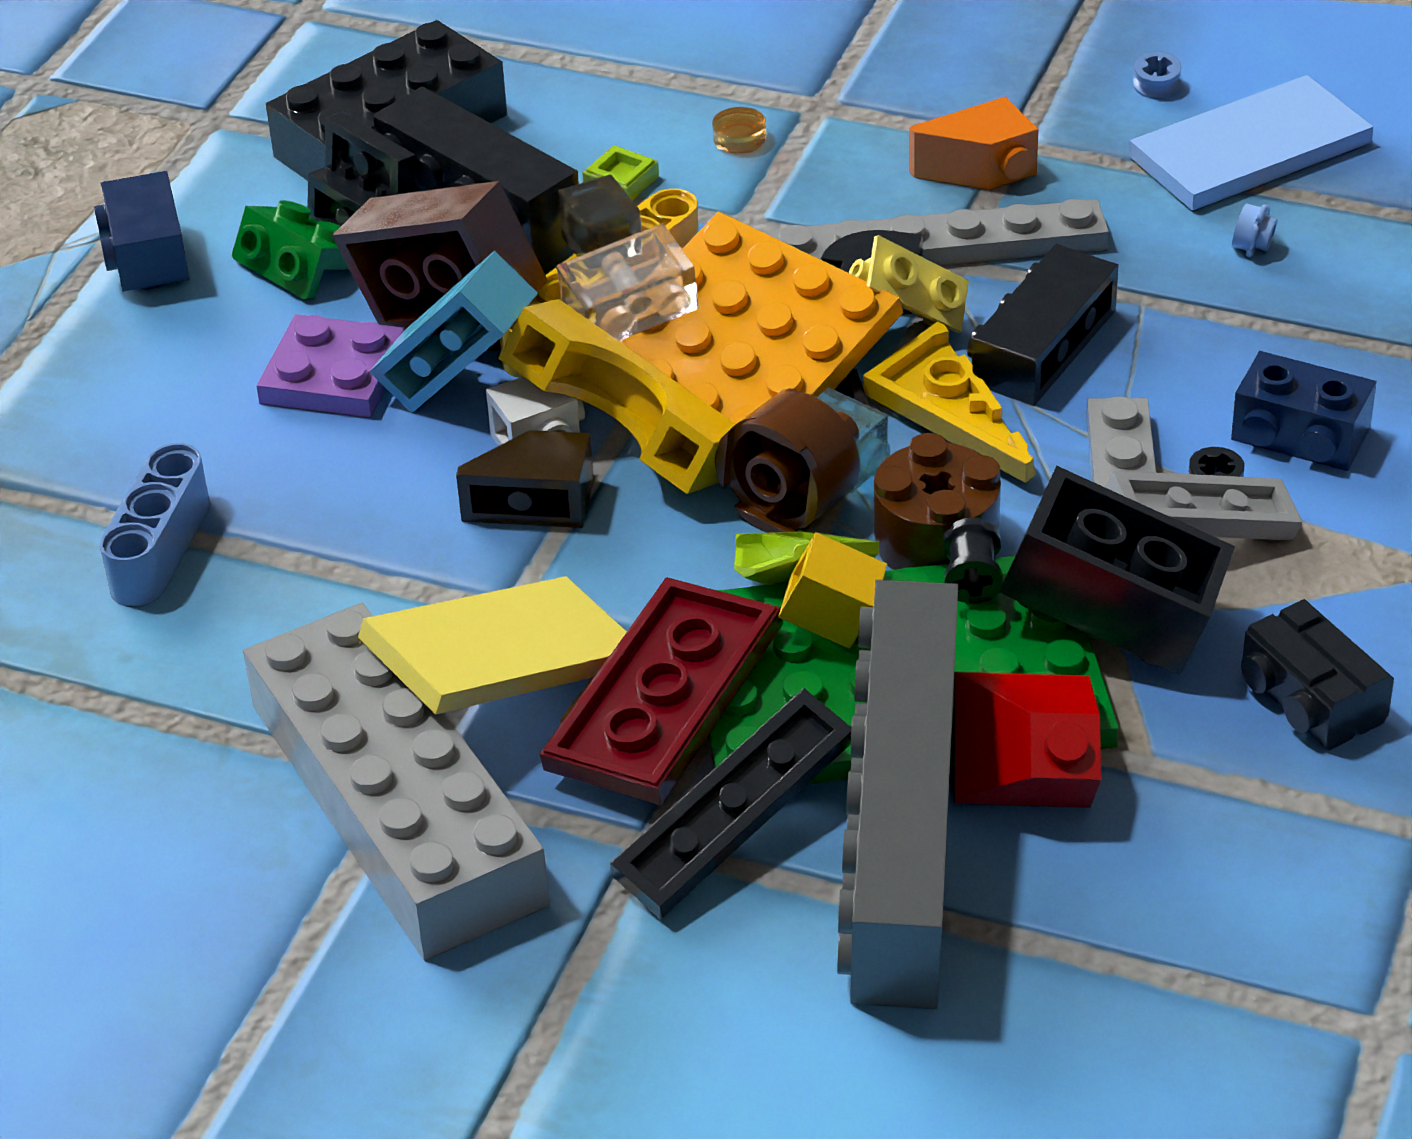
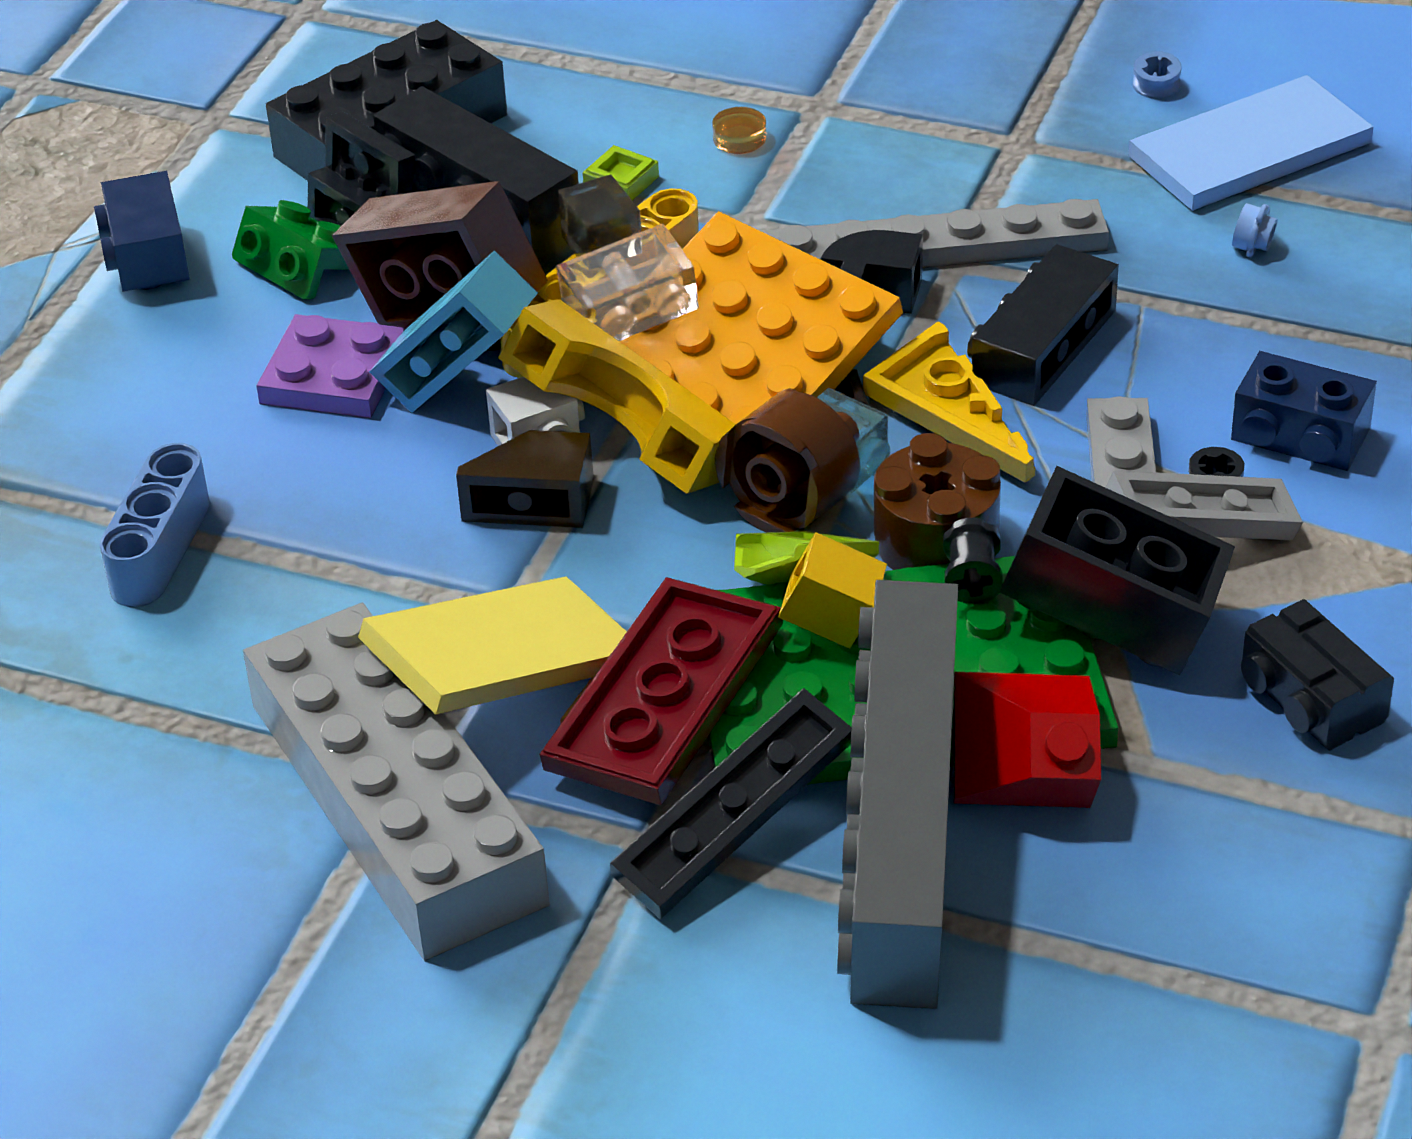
light yellow hinge [849,235,969,333] -> none
orange slope [909,96,1039,190] -> none

